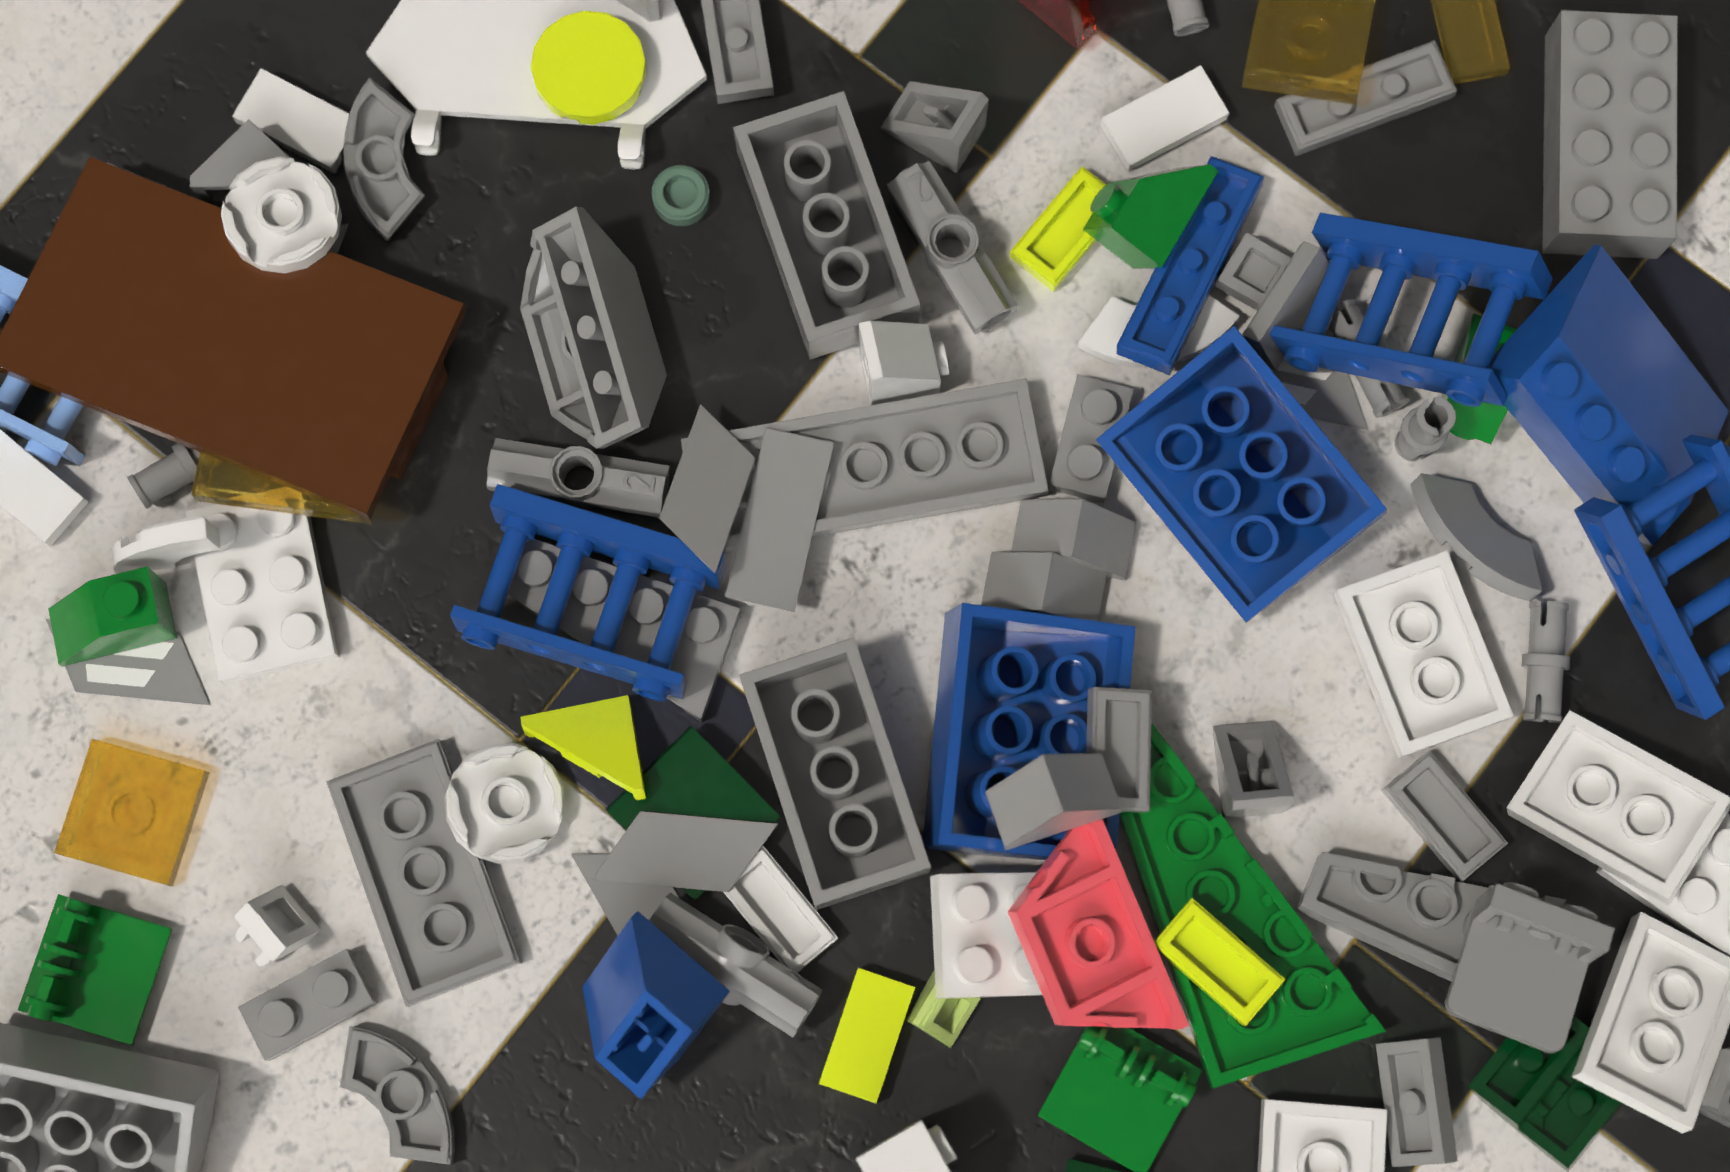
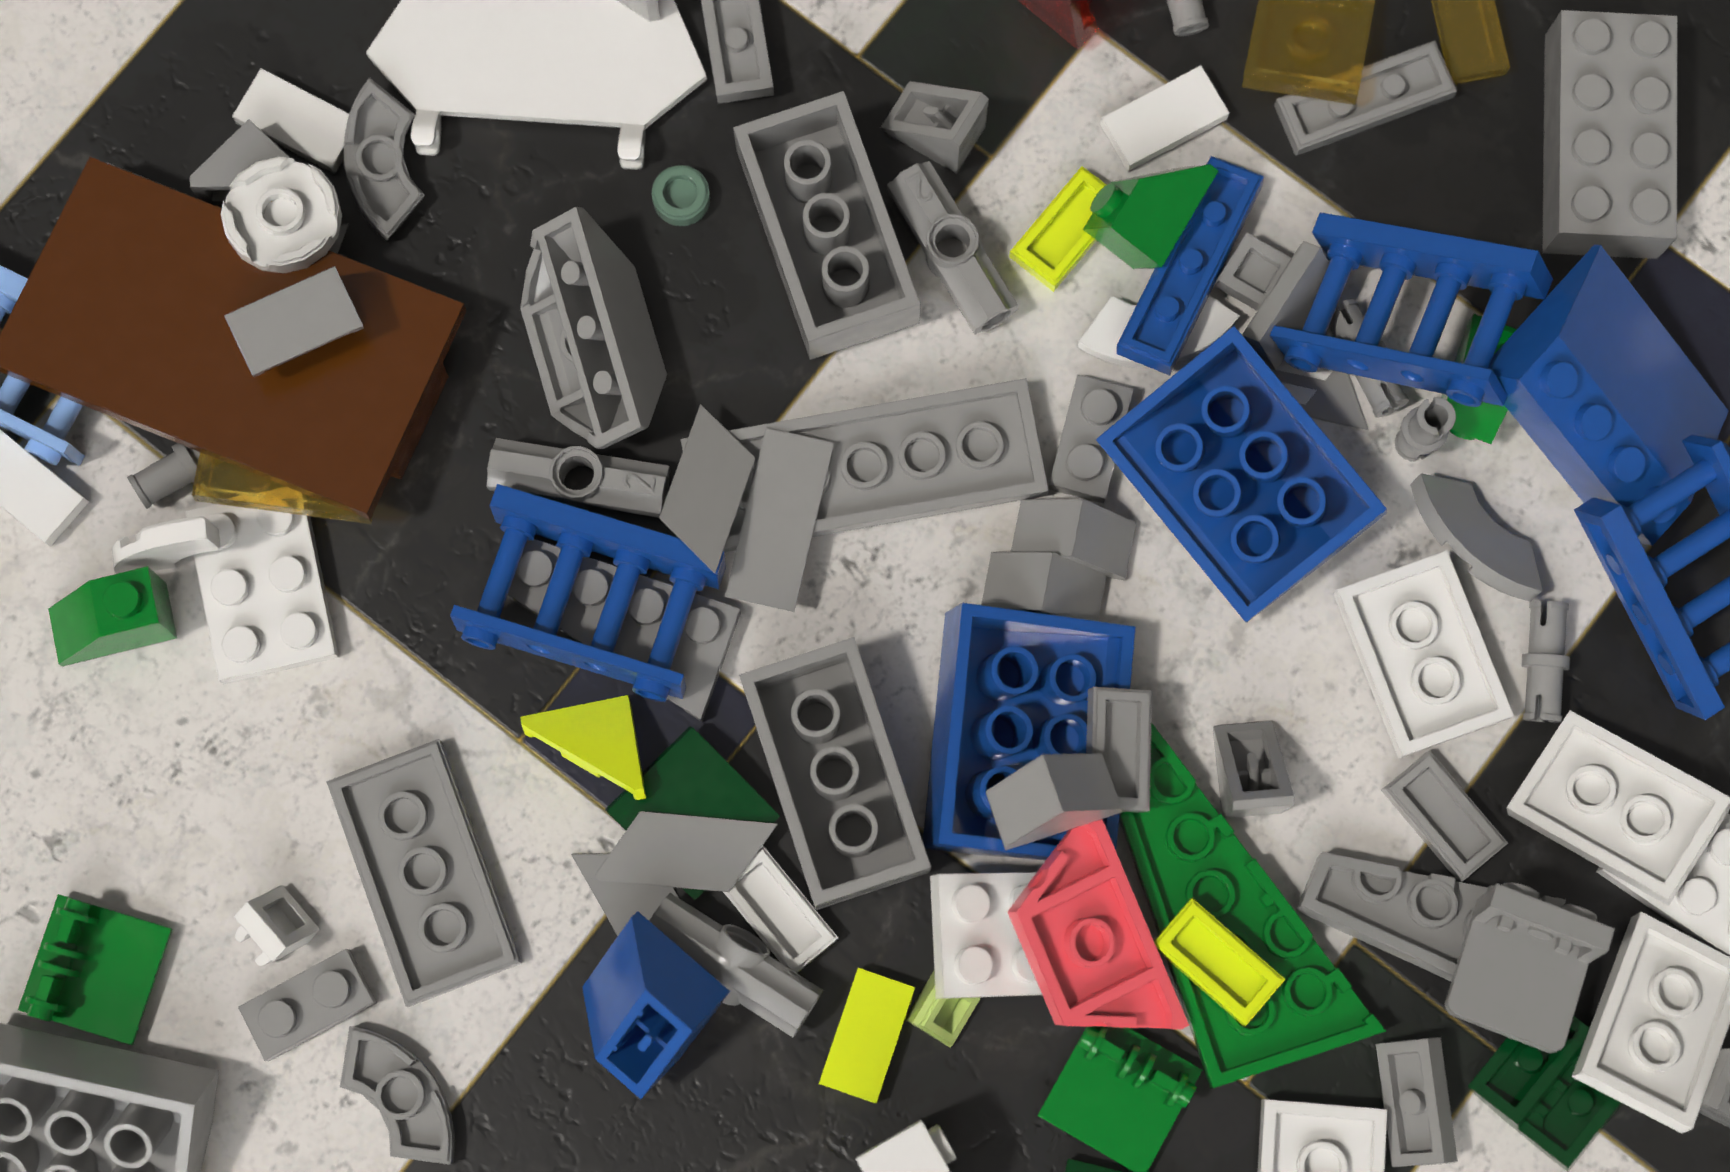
light grey sticker [46,619,209,705] -> none
clear yellow tile [54,739,210,887] -> none
white tile [444,743,566,864] -> none
neon yellow tile [531,10,647,125] -> none
white slope [859,320,949,405] -> none
none -> light grey hinge [224,266,364,377]

